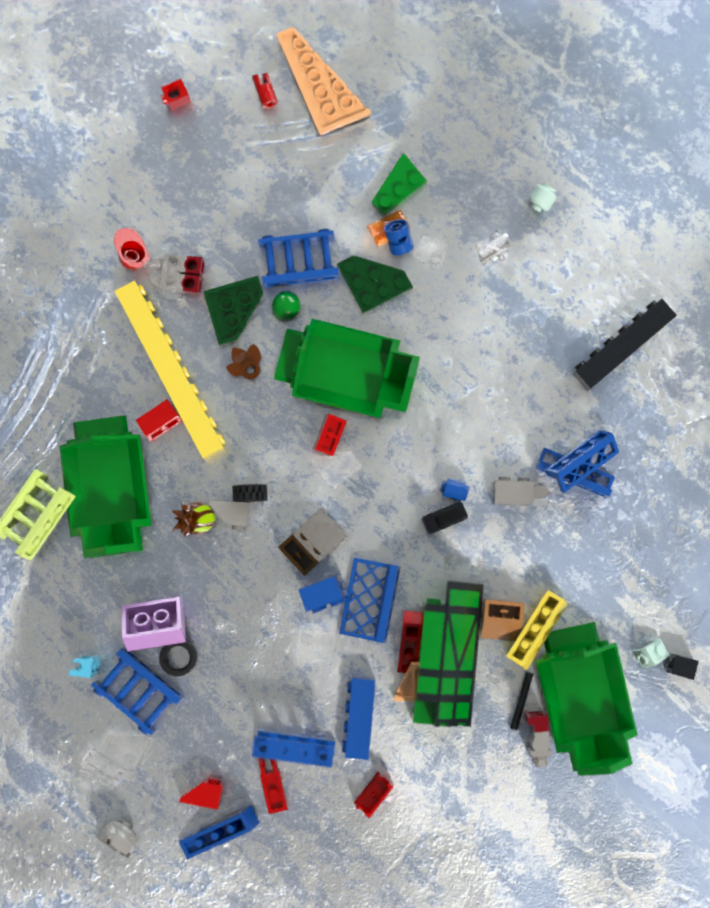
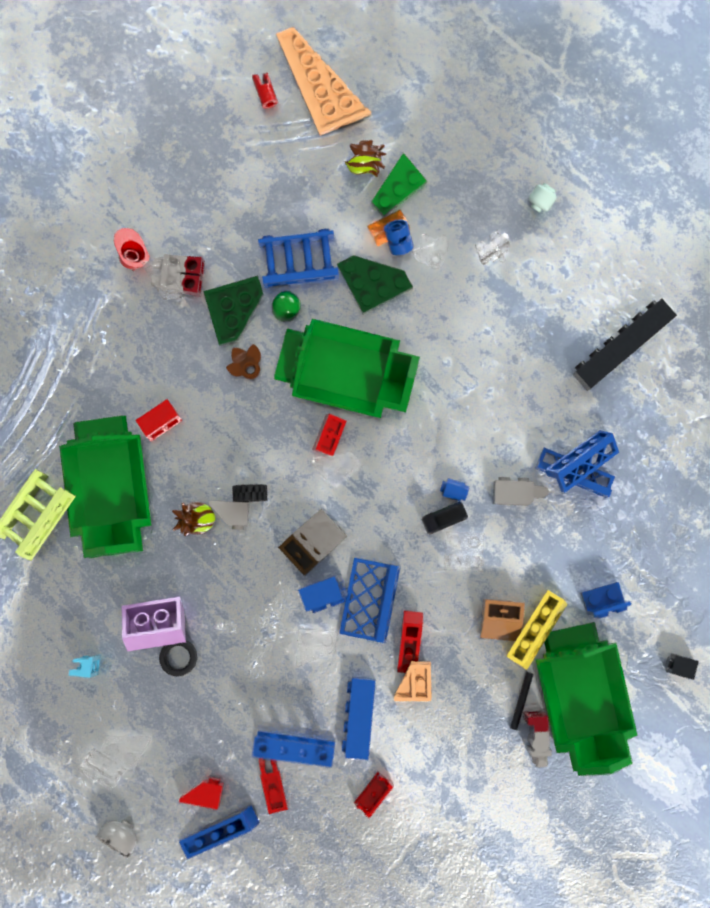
blue fence [91,647,184,736] -> none
light yellow brick [115,280,226,460] -> none
red brick [160,79,191,111] -> none
panel [411,581,484,727] -> none
light aqua bracket [634,638,670,669] -> none
none -> reddish brown hair [344,140,387,177]
none -> blue bracket [581,582,632,619]

